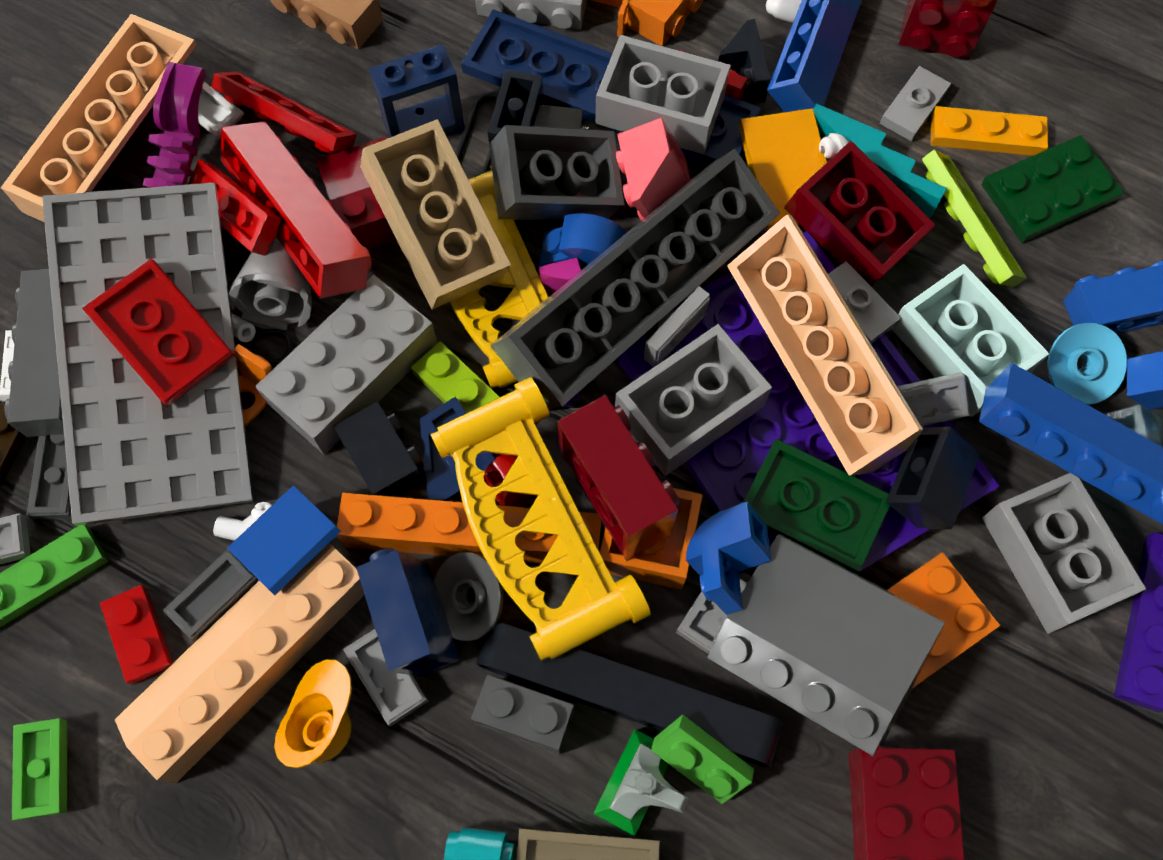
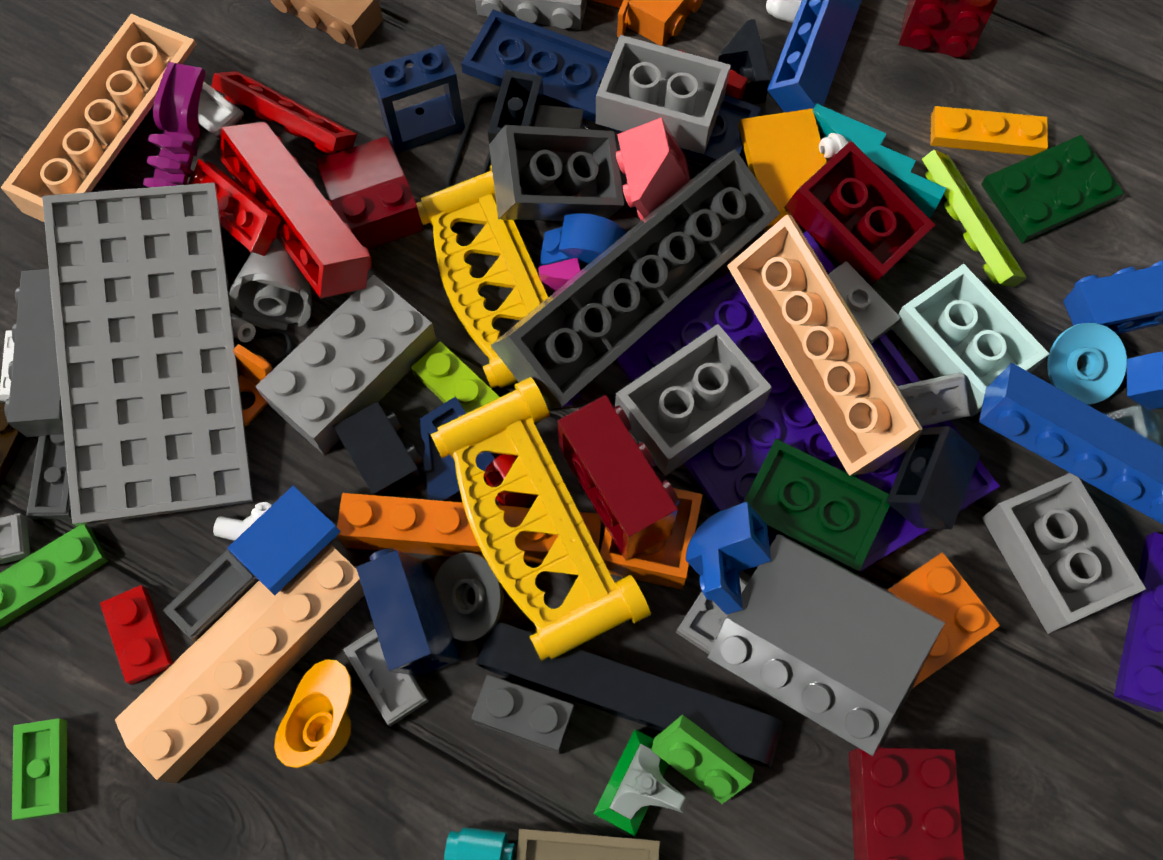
red tile [82,258,235,407] -> none
tan brick [360,119,511,309] -> none
light grey plate [643,286,710,367] -> none
light grey plate [879,66,951,142] -> none

